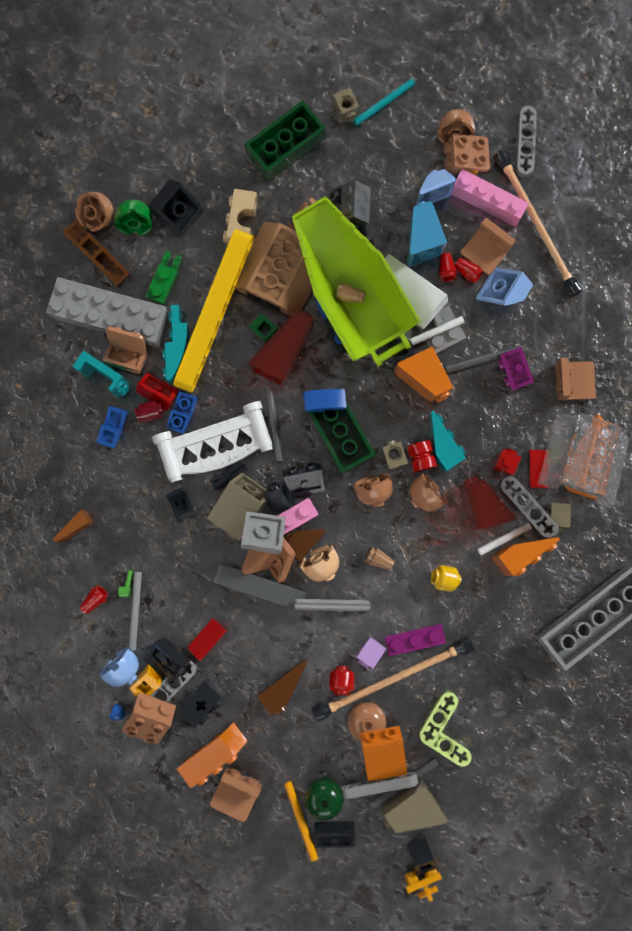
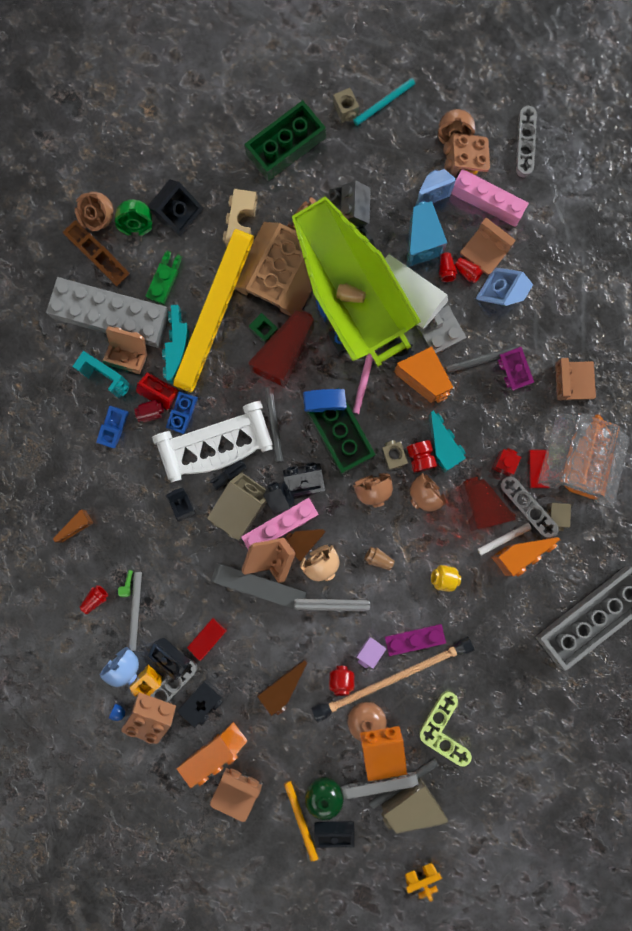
light grey hinge [241,511,286,554] -> none
black brick [407,837,437,875] -> none
white bar [409,316,464,346] -> none
light nougat hose [493,149,583,298] -> none
none -> bright pink bar [352,354,373,414]

